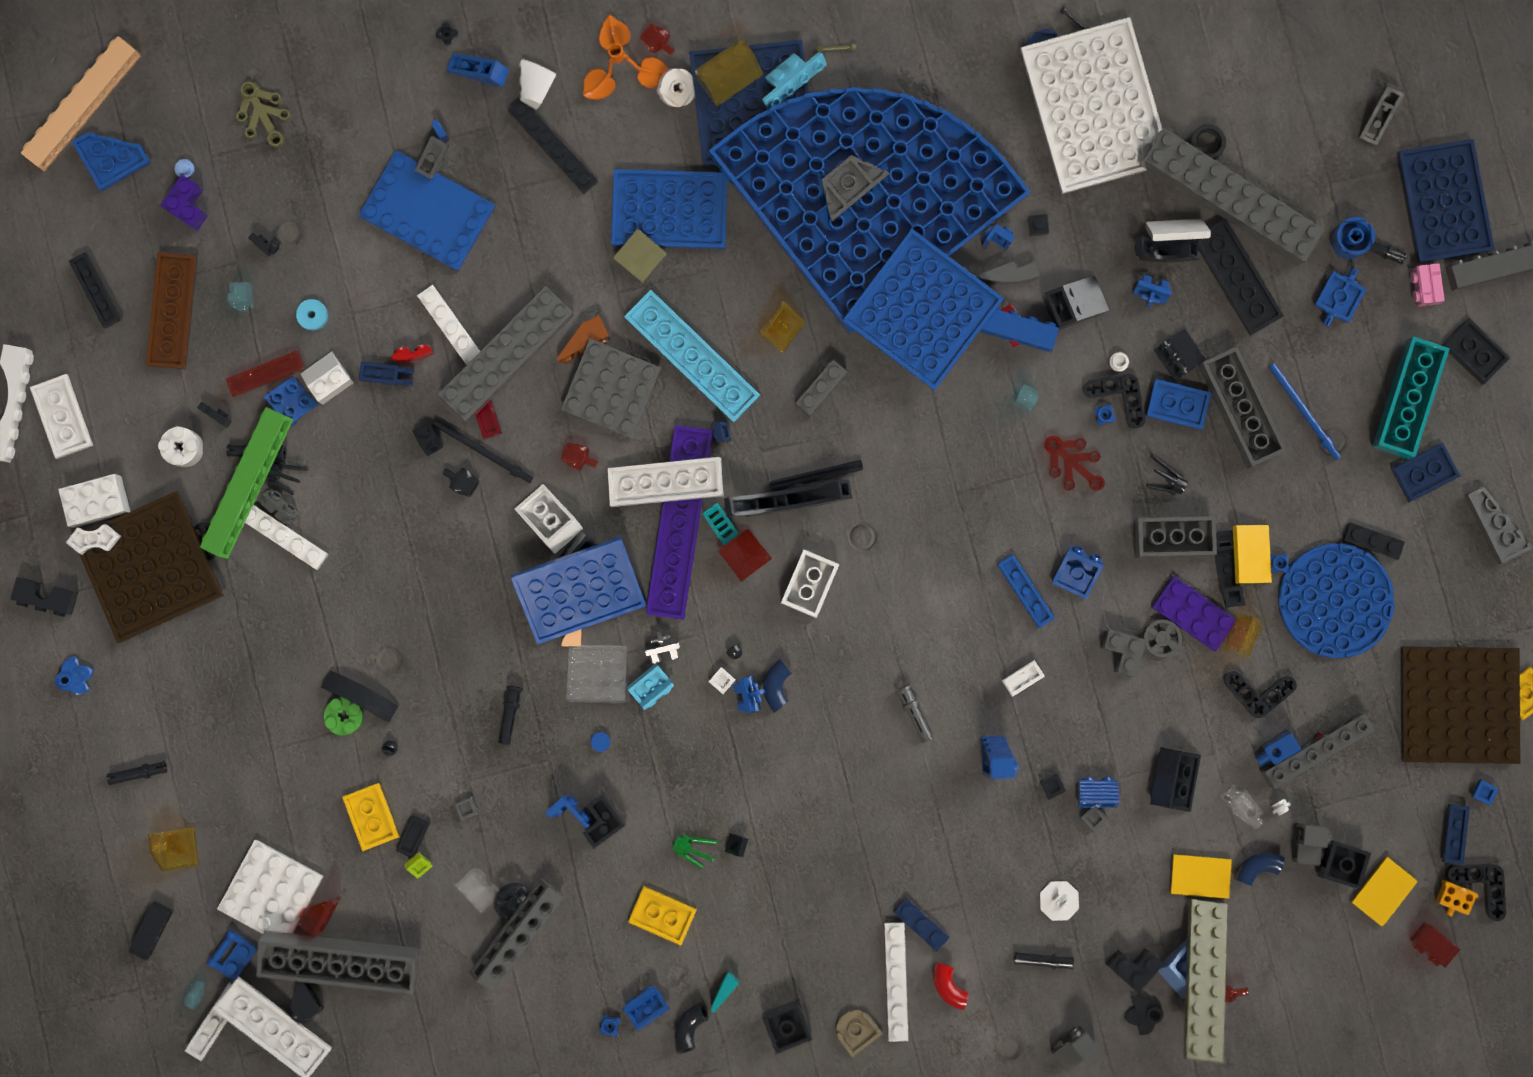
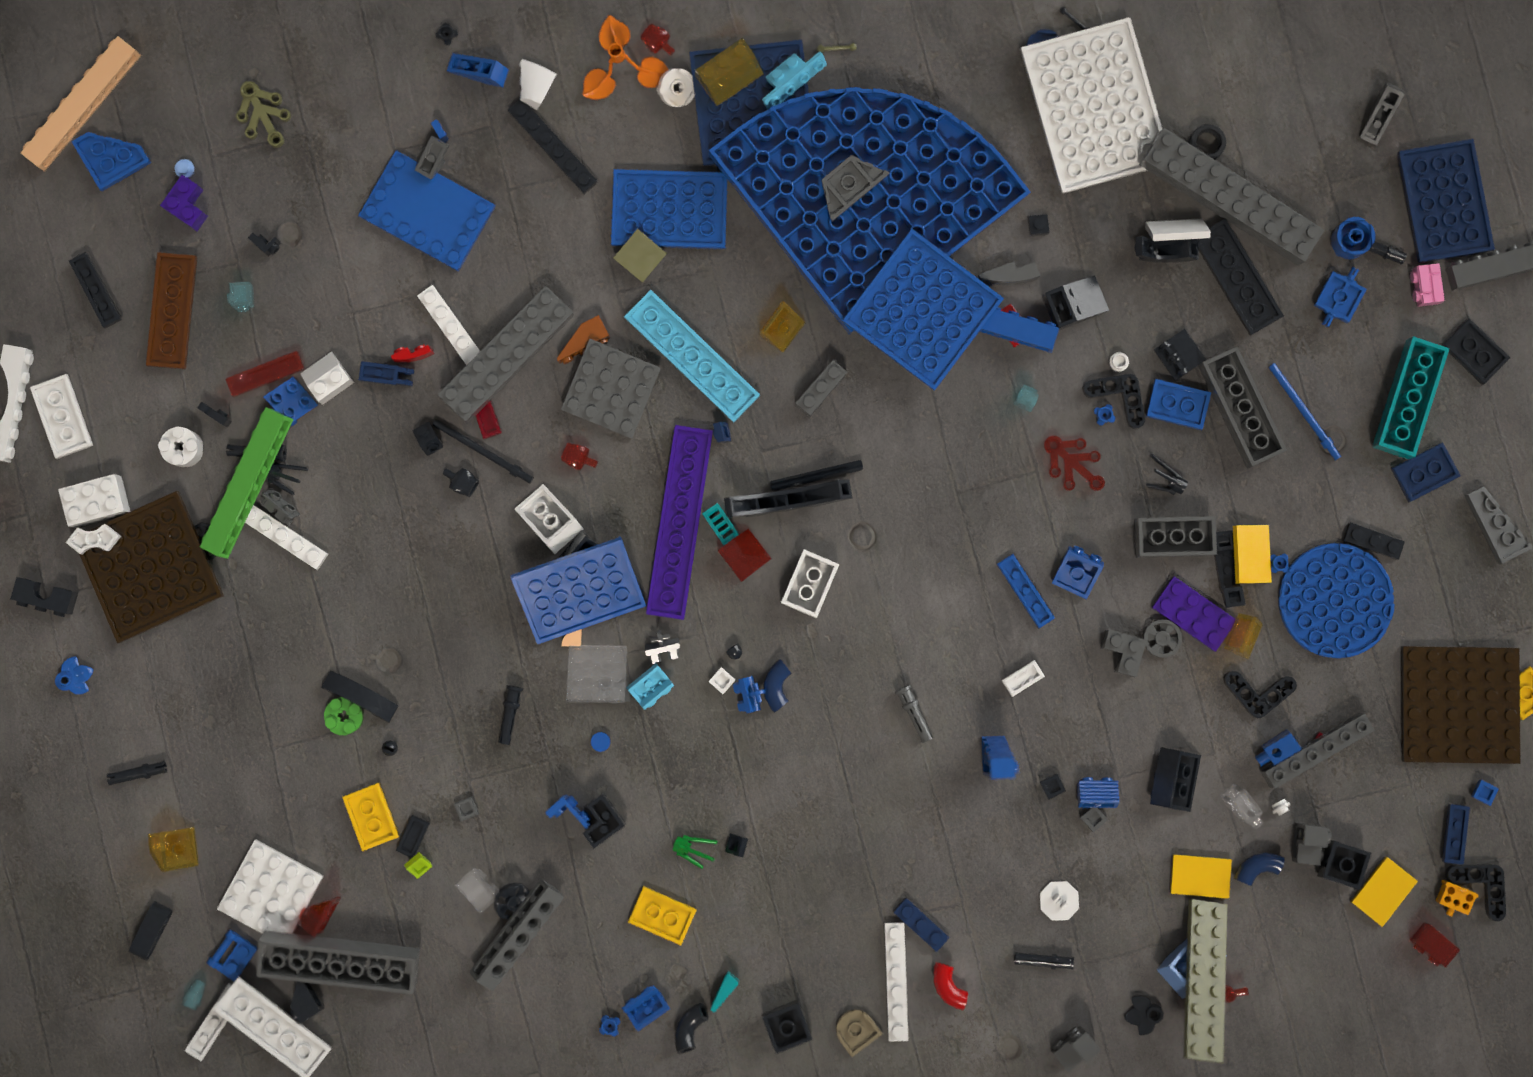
medium azure piece [296,299,328,331] -> none
white plate [608,457,723,507] -> none
blue bracket [982,224,1015,251] -> none
black brick [1106,948,1164,994] -> none
blue hips [1133,274,1172,307] -> none

